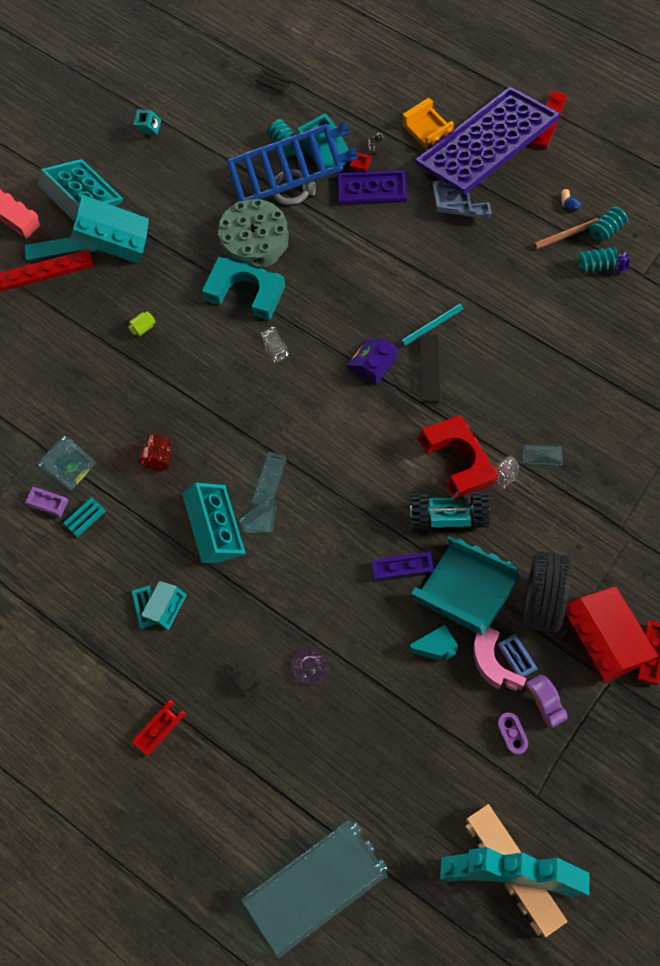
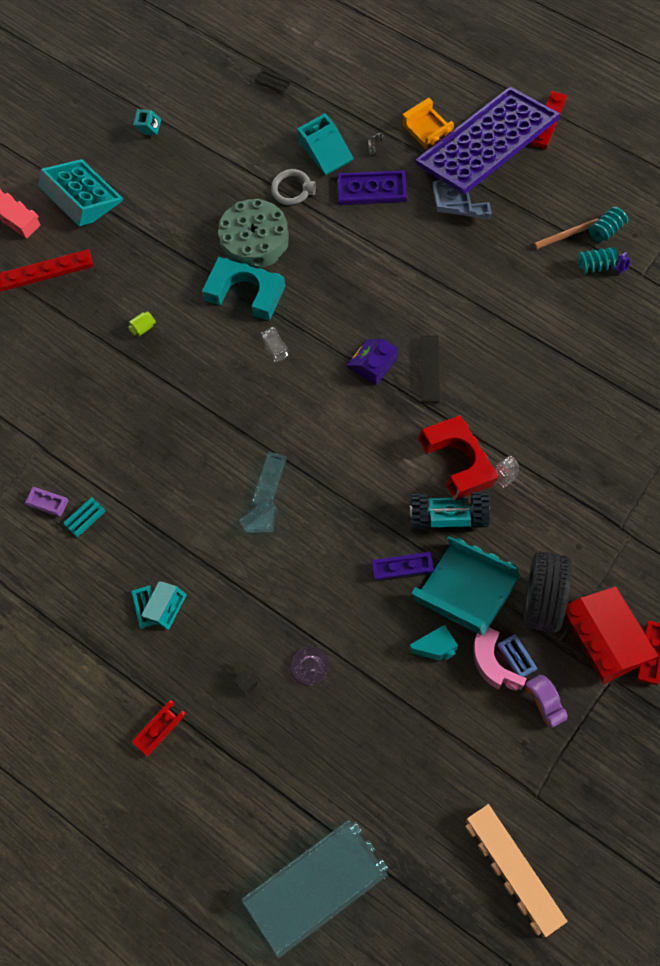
teal tile [25,237,96,263] -> none
clear light blue slope [37,436,96,491] -> none
teal slope [69,195,149,263] -> none
clear red piece [137,434,172,471] -> none
teal slope [182,483,246,563] -> none
blue bar [227,123,358,202] -> none
teal piece [266,119,300,156] -> none
red plate [350,152,371,172] -> none
teal bar [401,304,463,346] -> none
teal arch [440,847,589,898] -> none
medium lavender plate [498,713,528,755] -> none
clear light blue slope [524,445,563,465] -> none
blue arm [561,189,581,211] -> none

